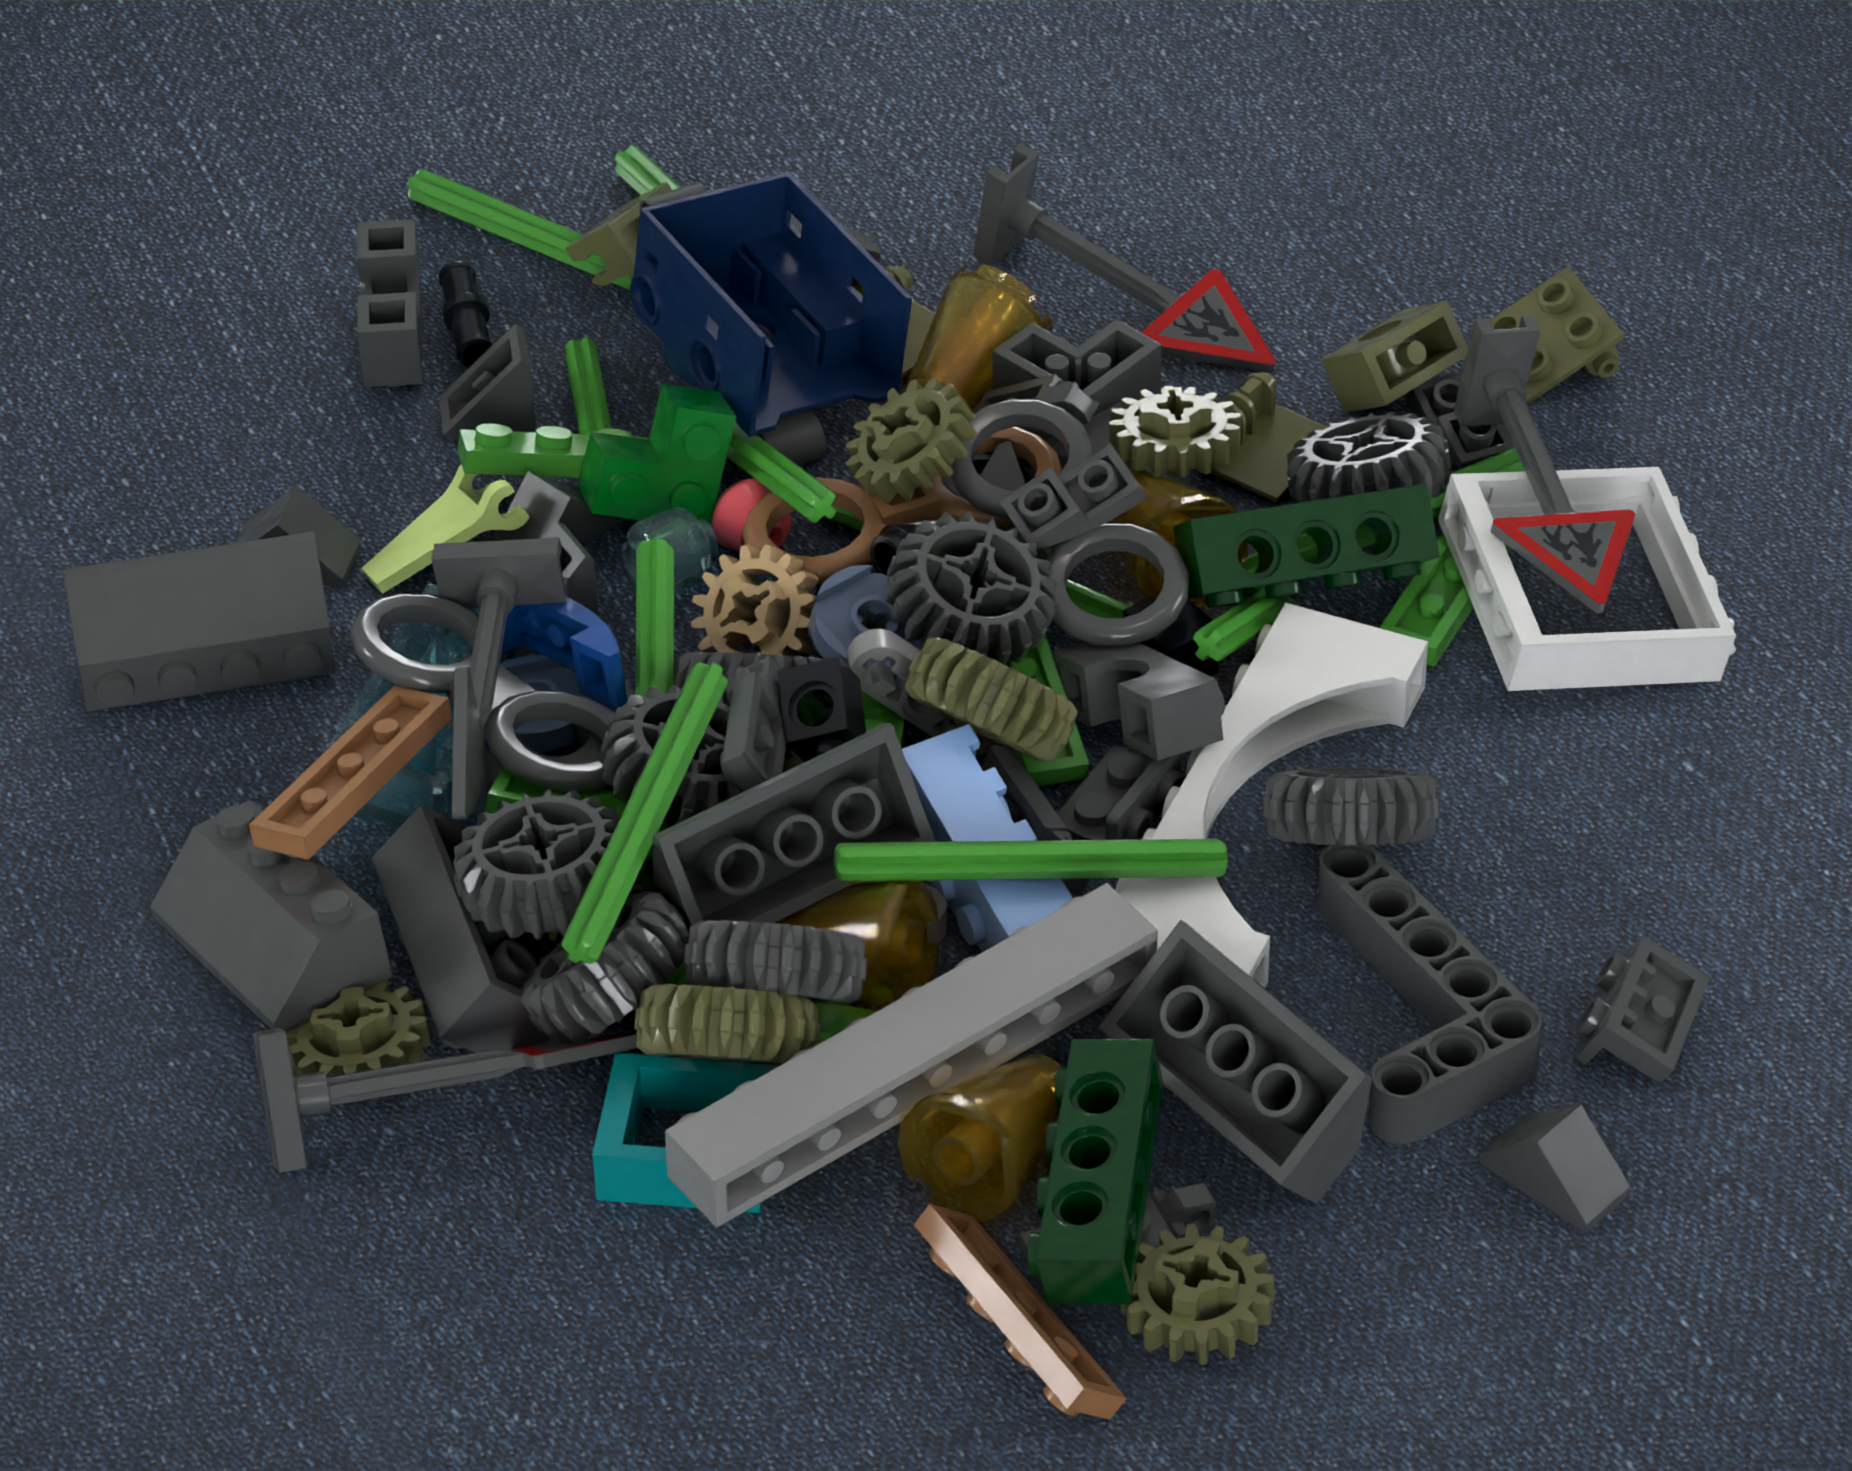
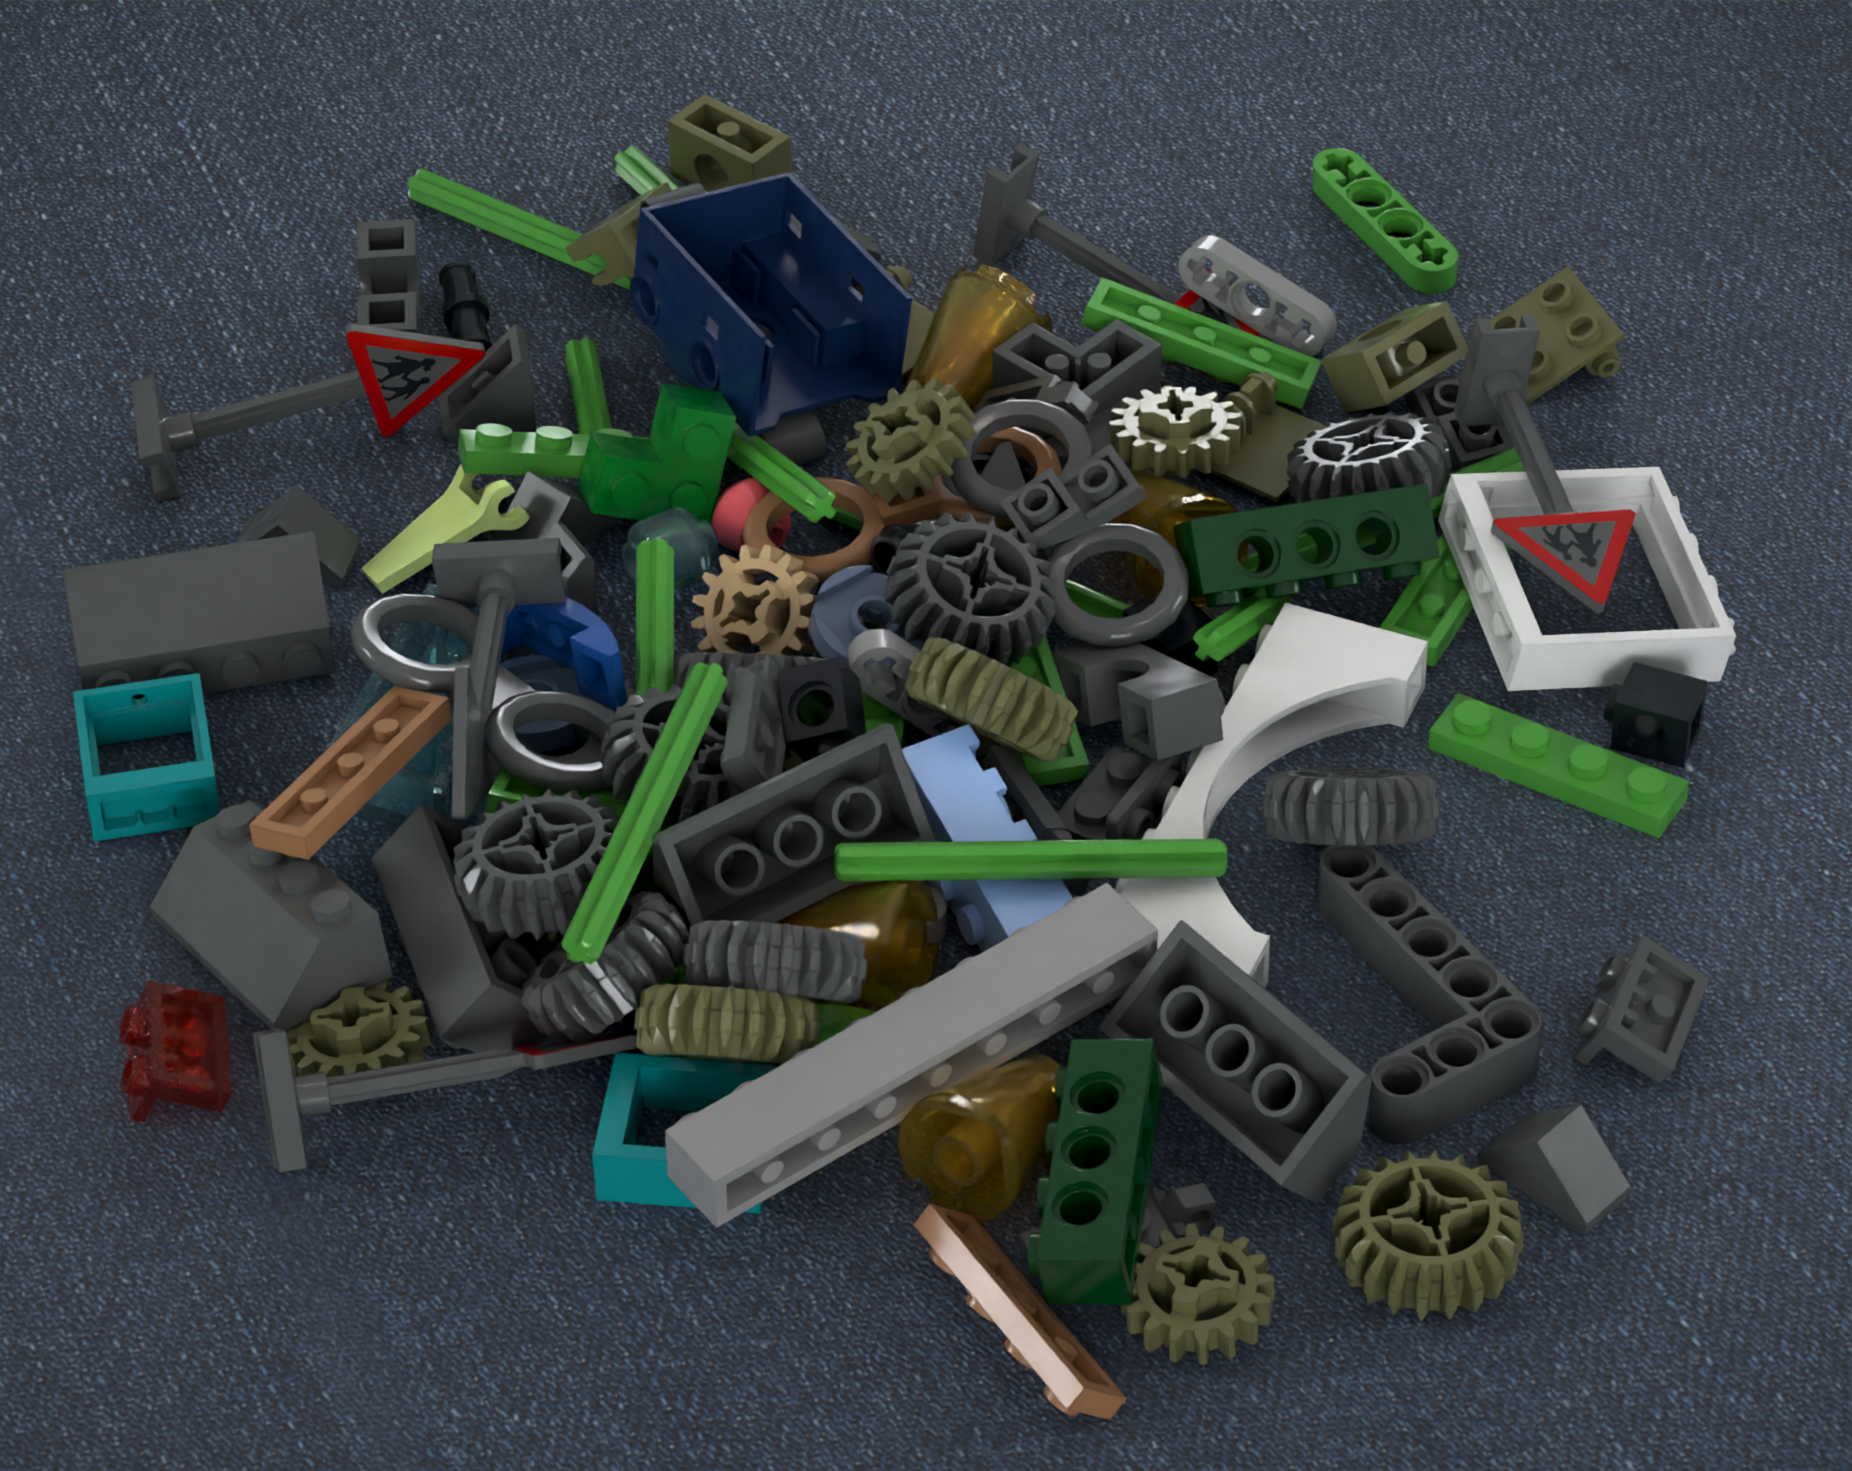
none -> teal window [73,673,221,842]
none -> clear red bracket [119,980,231,1123]
none -> dark grey piece [131,324,486,502]
none -> olive brick [667,94,792,192]
none -> bright green plate [1081,277,1322,409]
none -> light grey beam [1178,235,1337,357]
none -> bright green beam [1312,148,1458,294]
none -> olive gear [1332,1148,1524,1322]
none -> bright green plate [1428,693,1689,839]
none -> black brick [1604,662,1707,768]

